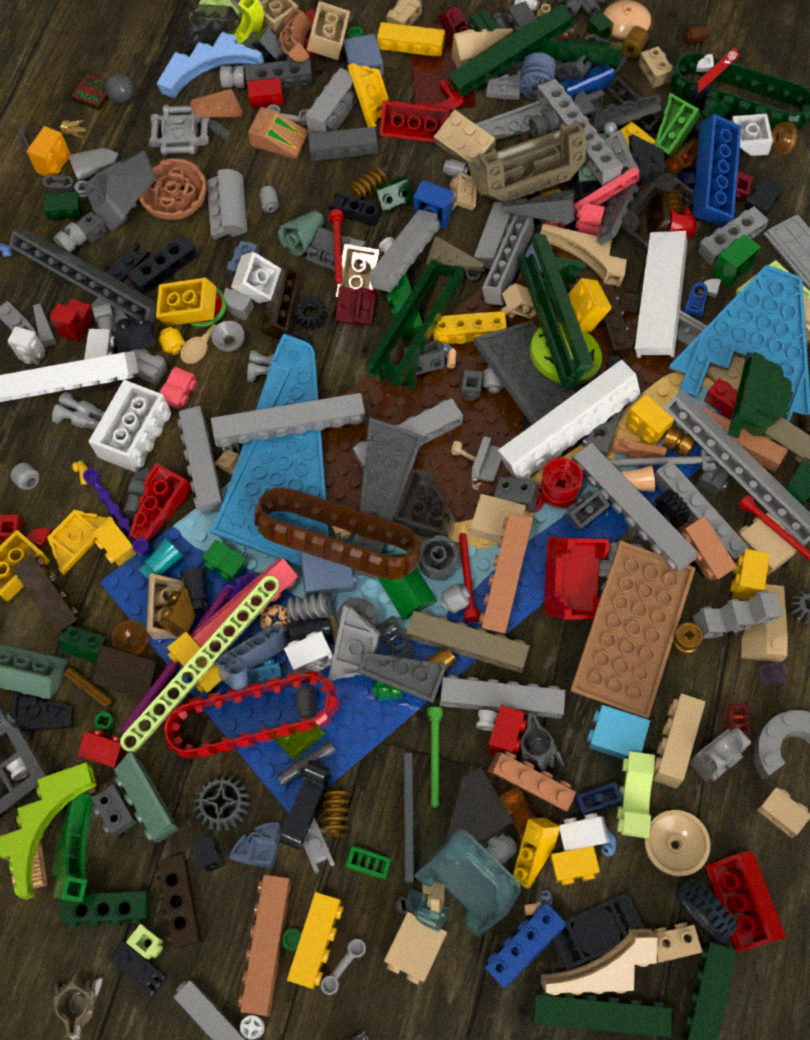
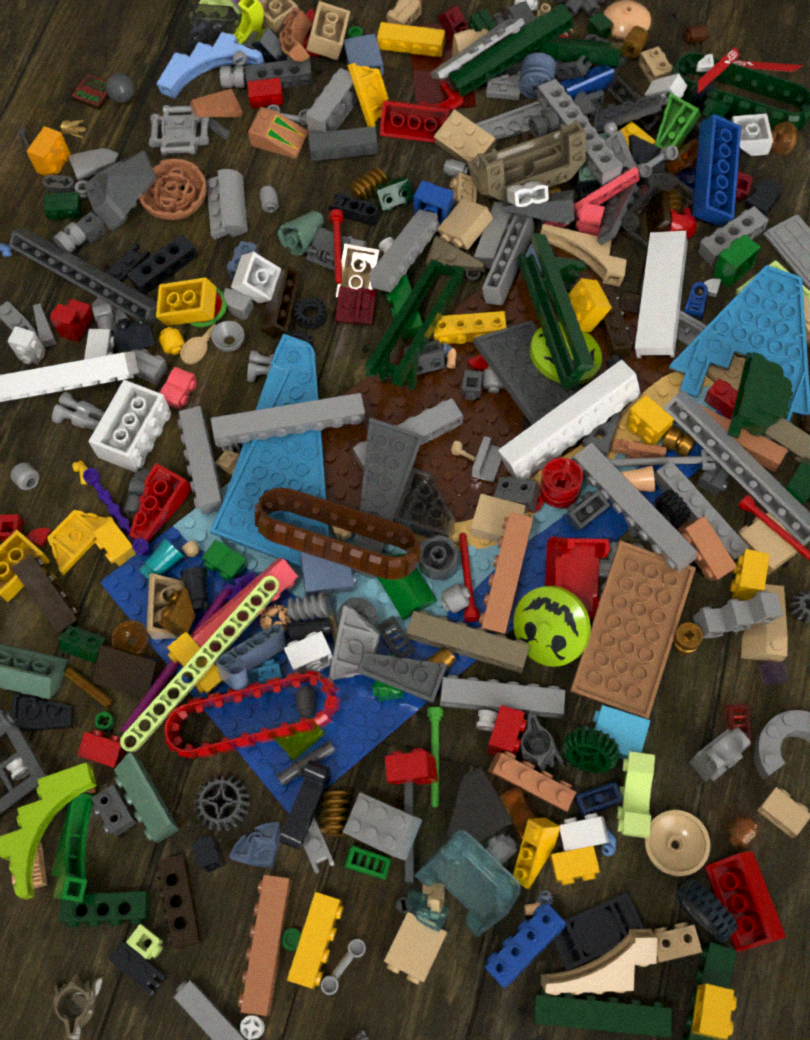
tan brick [501,283,536,319] -> none
tan brick [652,693,706,789] -> none
none -> tan hinge [182,540,199,557]
none -> light grey hinge [233,51,247,66]
none -> light grey brick [343,792,422,860]
none -> red brick [385,748,438,785]
none -> light grey wing [430,18,525,80]
none -> tan brick [437,198,493,250]
none -> red tile [467,354,489,371]
none -> white brick [507,181,549,207]
none -> lime dish [513,586,591,667]
none -> dark green gear [562,726,619,775]
none -> light grey bar [637,145,678,178]
none -> white brick [645,73,687,105]
none -> yellow brick [691,984,736,1039]
none -> clear orange head [727,816,760,848]
none -> red sticker [732,60,804,72]

